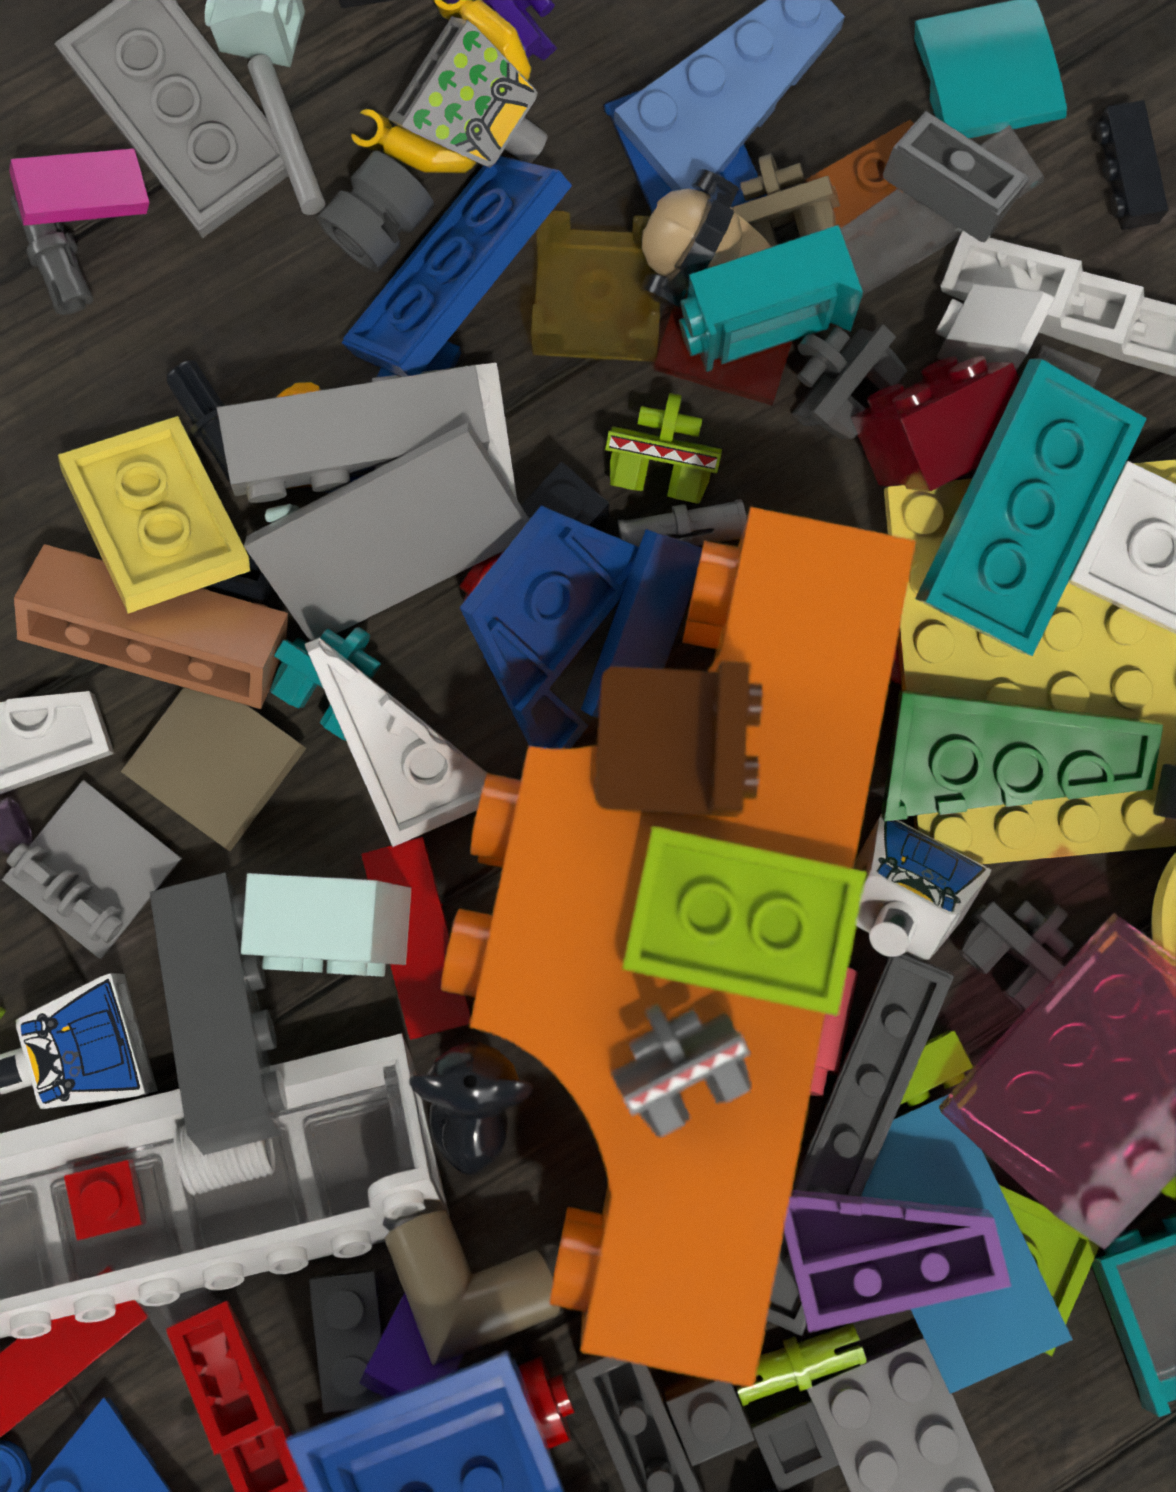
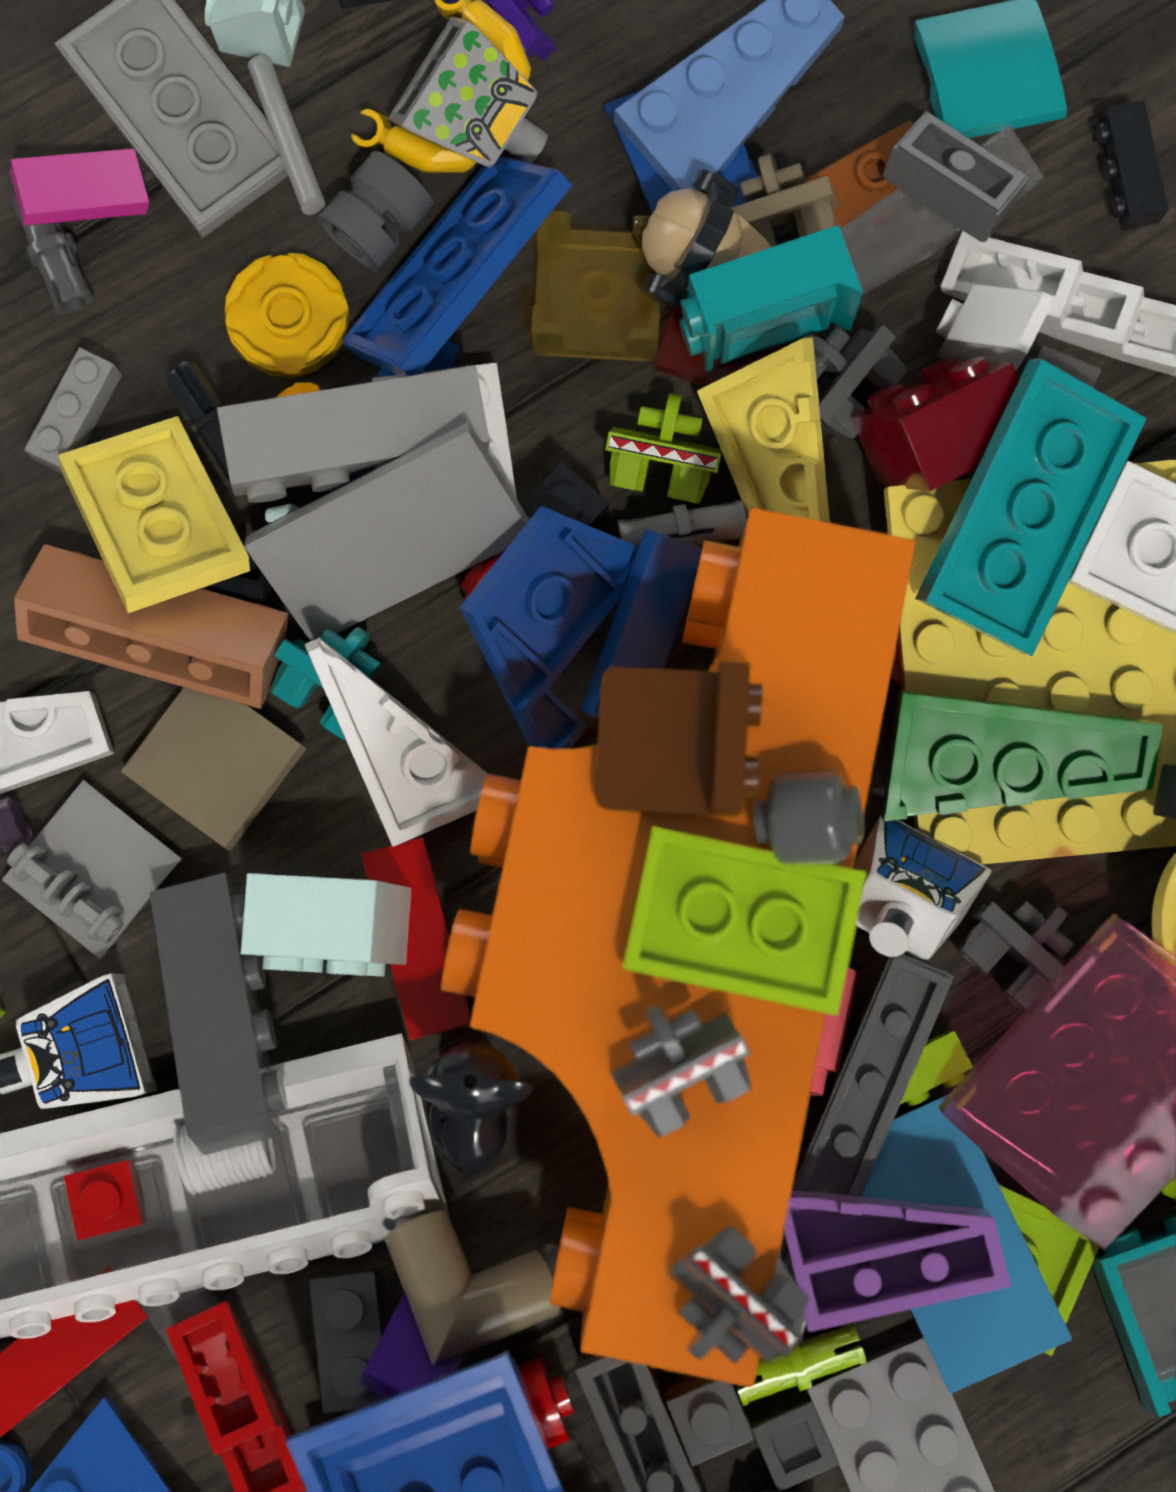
none -> light grey piece [24,347,122,473]
none -> yellow tile [225,253,349,378]
none -> dark grey hips [667,1226,810,1364]
none -> light yellow wing [697,337,830,523]
none -> dark grey head [754,770,863,864]

